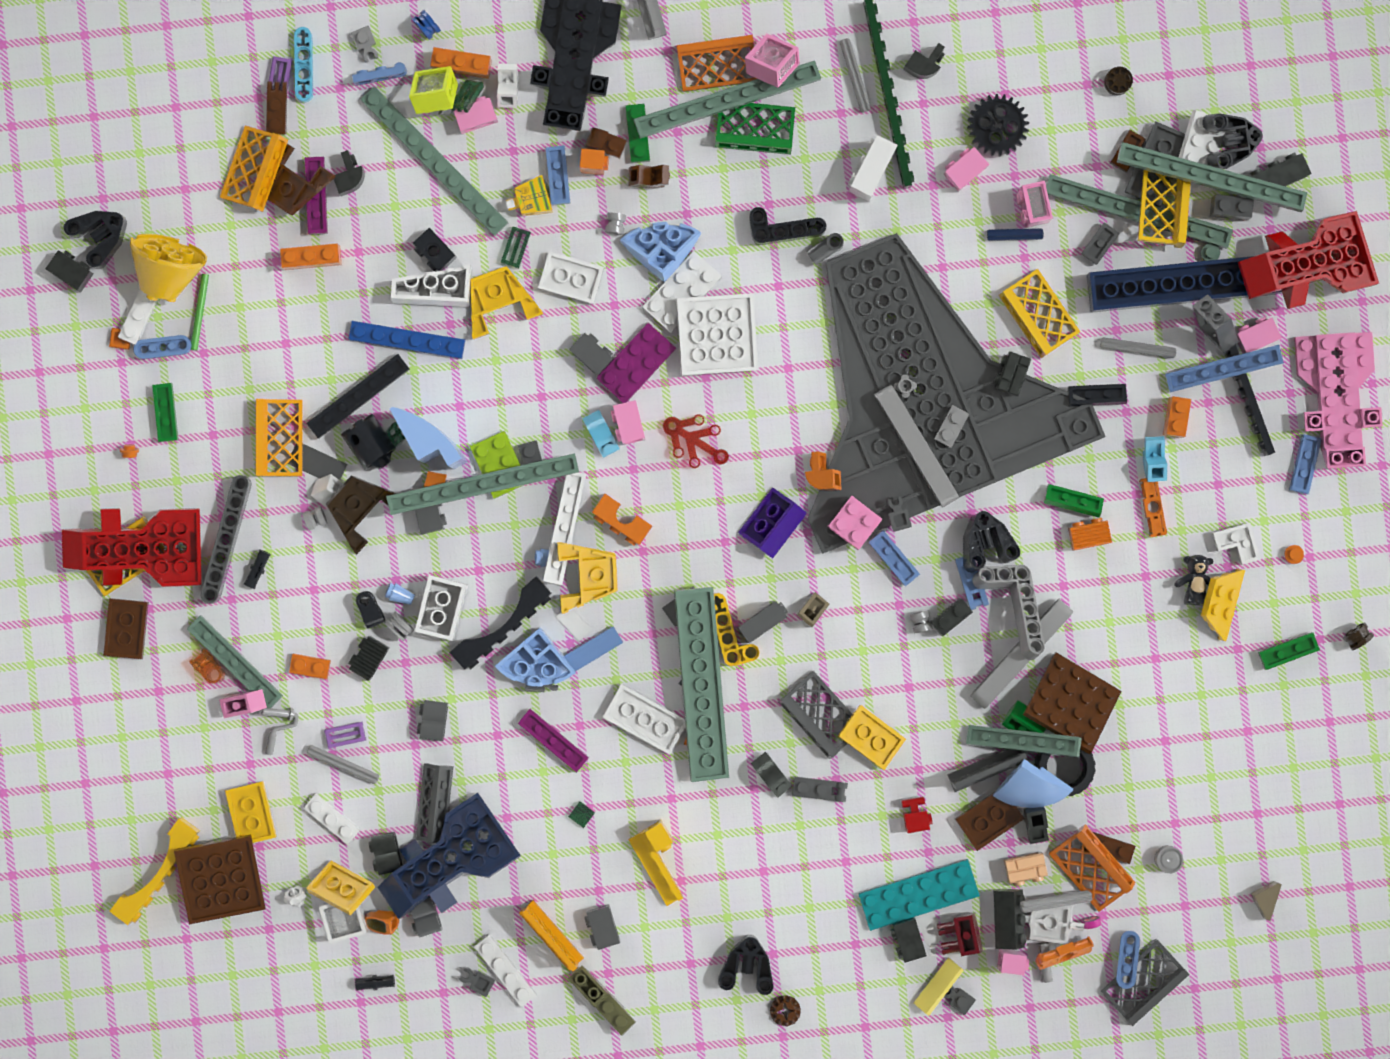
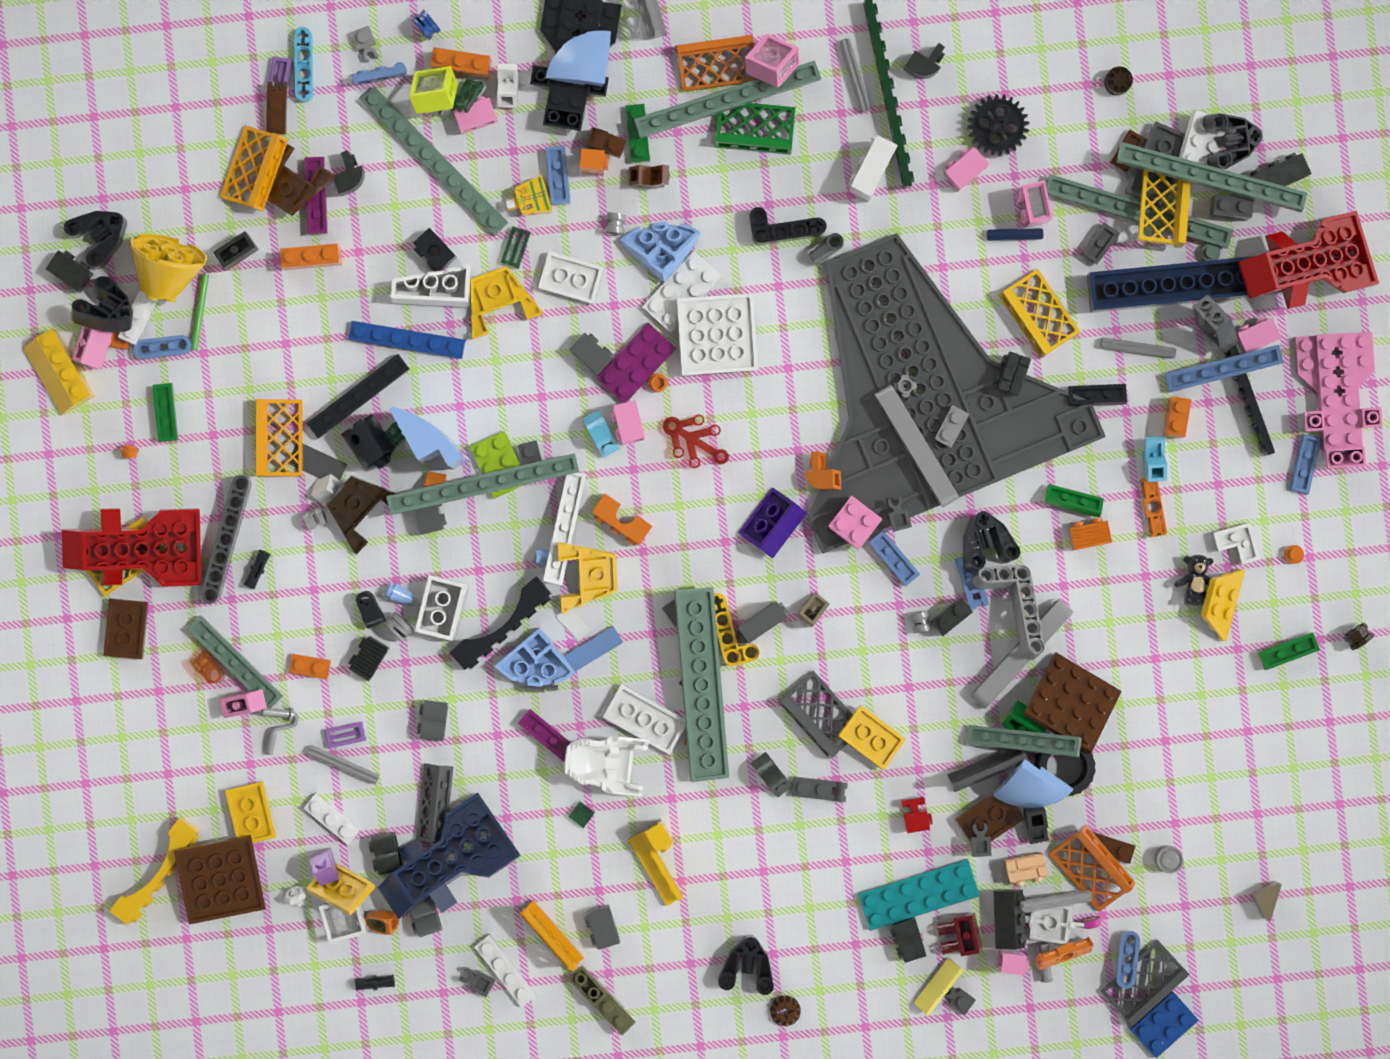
none -> yellow slope [23,328,95,415]
none -> black connector [71,276,133,332]
none -> bright pink brick [72,326,113,369]
none -> pearl dark grey brick [213,231,259,271]
none -> medium lavender slope [310,848,339,886]
none -> light blue brick [545,30,611,87]
none -> white animal [564,736,649,796]
none -> orange plate [648,373,667,392]
none -> dark grey plate [970,823,992,857]
none -> blue plate [1130,991,1199,1058]

